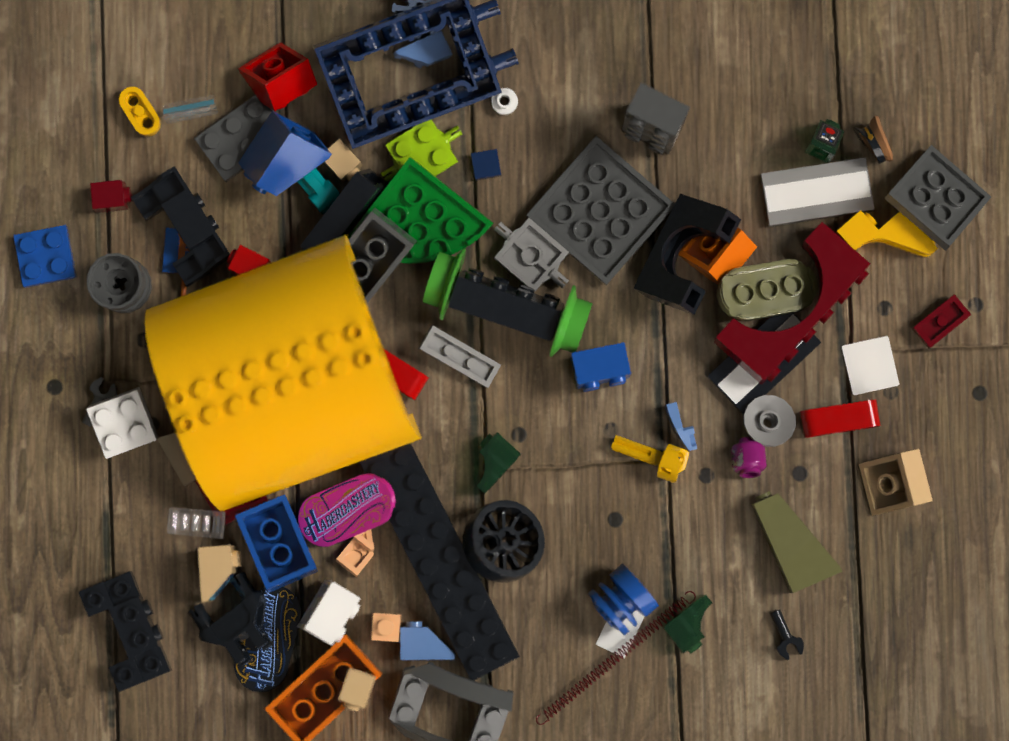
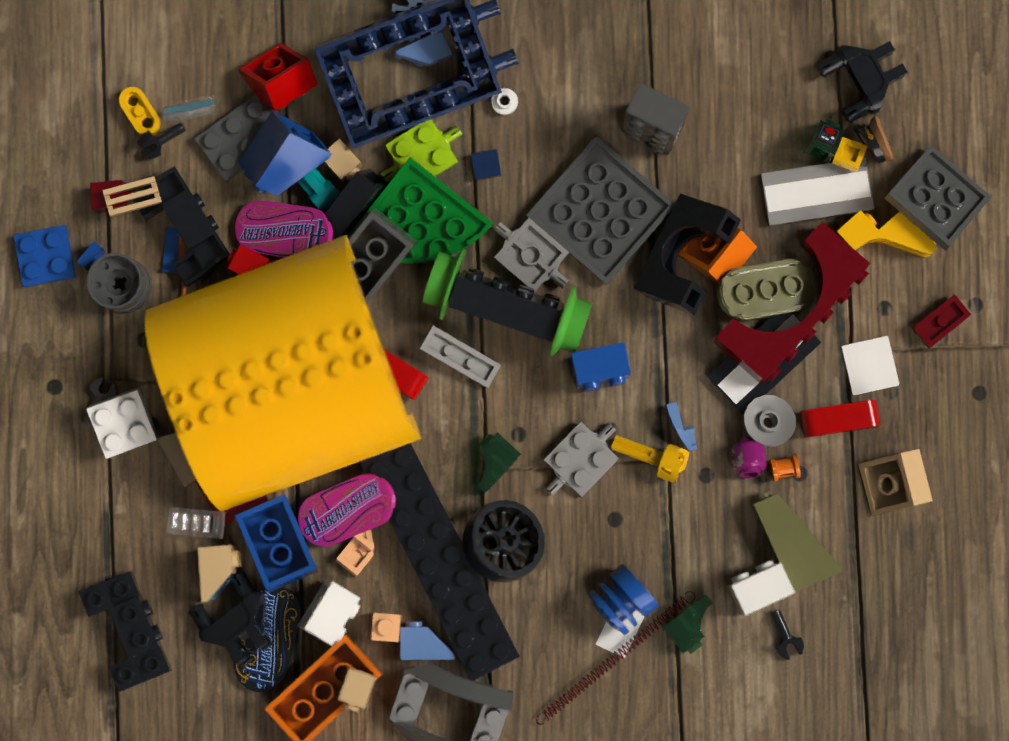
none -> blue plate [77,241,106,271]
none -> tan tile [102,176,162,217]
none -> black bar [137,122,186,159]
none -> dark pink tile [235,200,333,258]
none -> light grey plate [543,421,619,497]
none -> white brick [727,560,795,616]
none -> orange bush [769,454,801,482]
none -> black connector [816,41,908,124]
none -> yellow plate [832,137,867,173]

